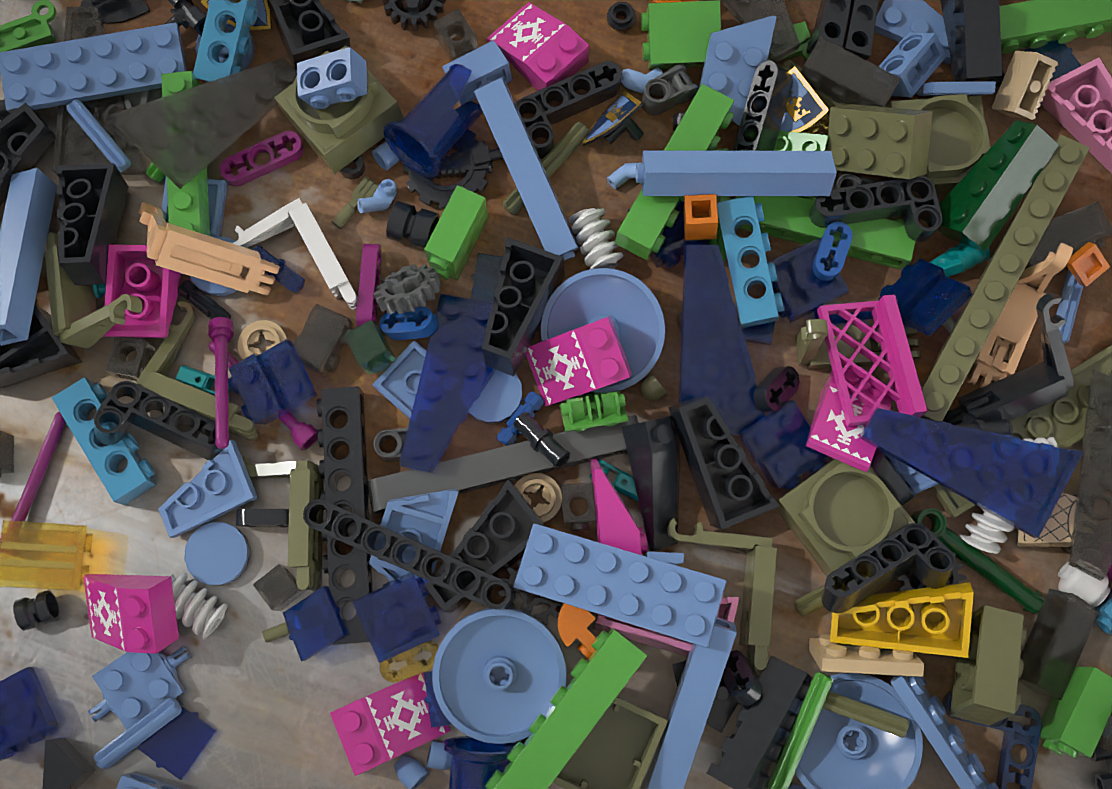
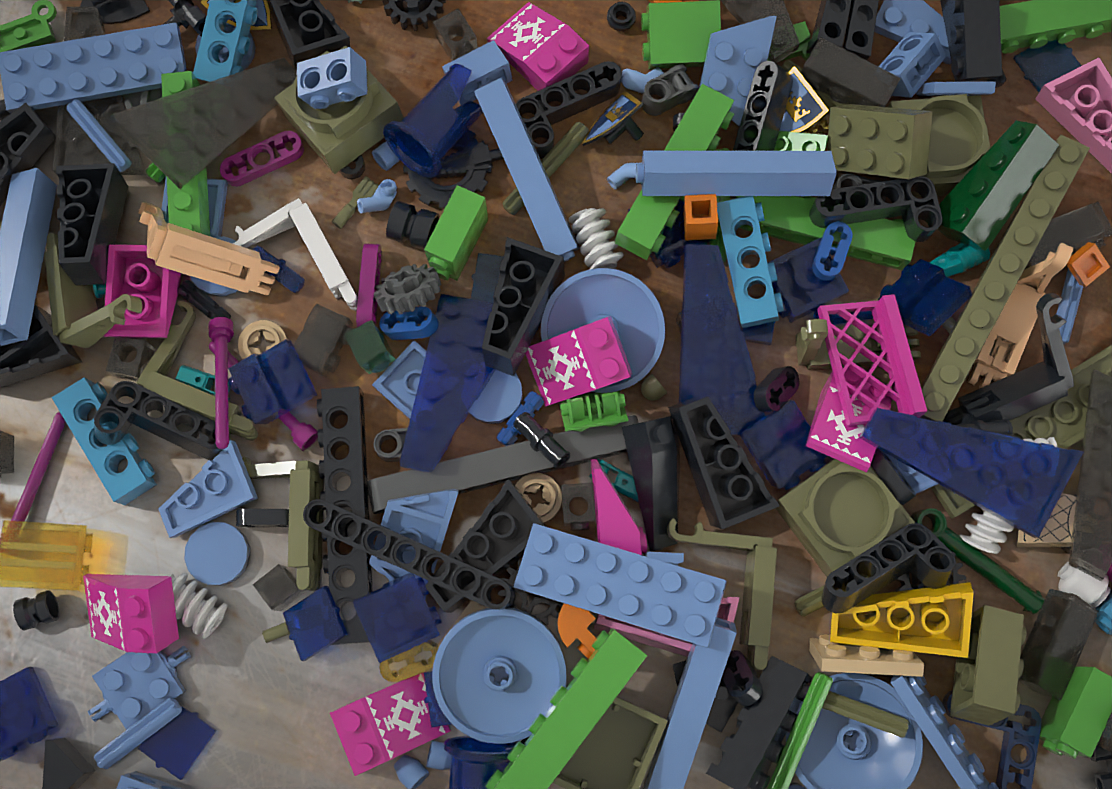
tan brick [992,50,1058,120] -> none

